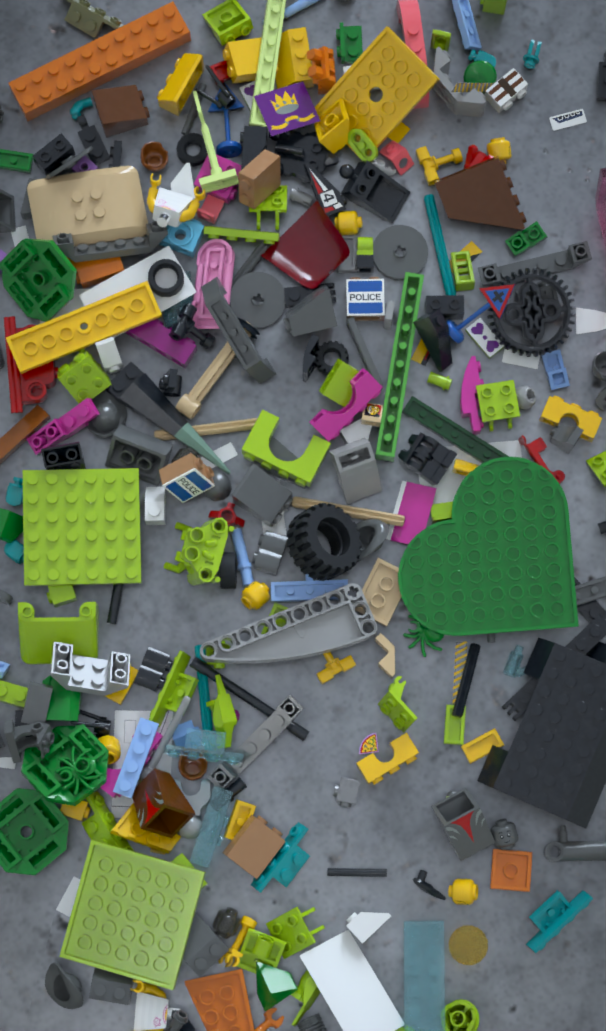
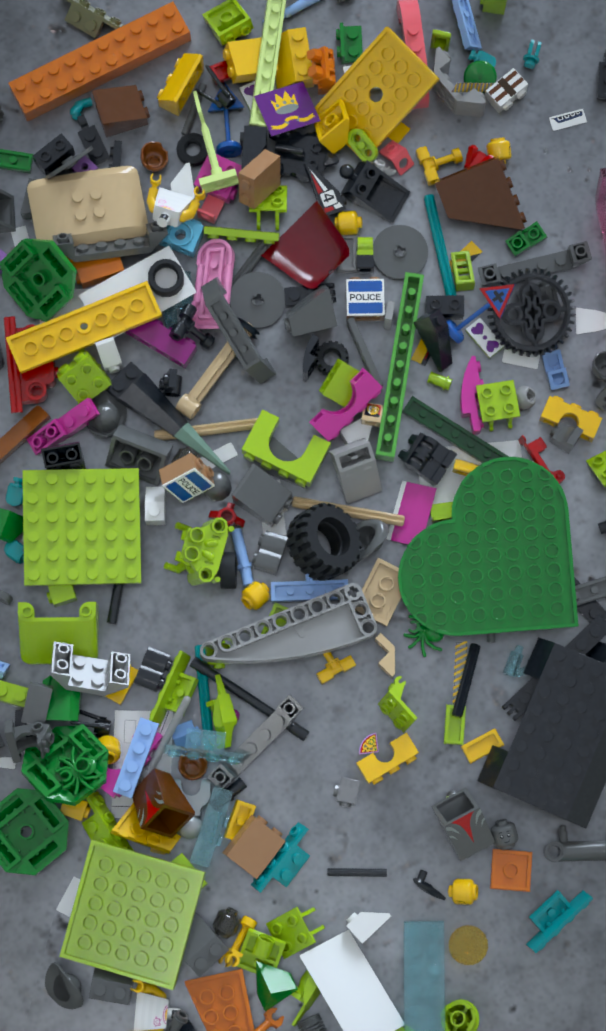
light grey pin [289,187,314,207] -> none

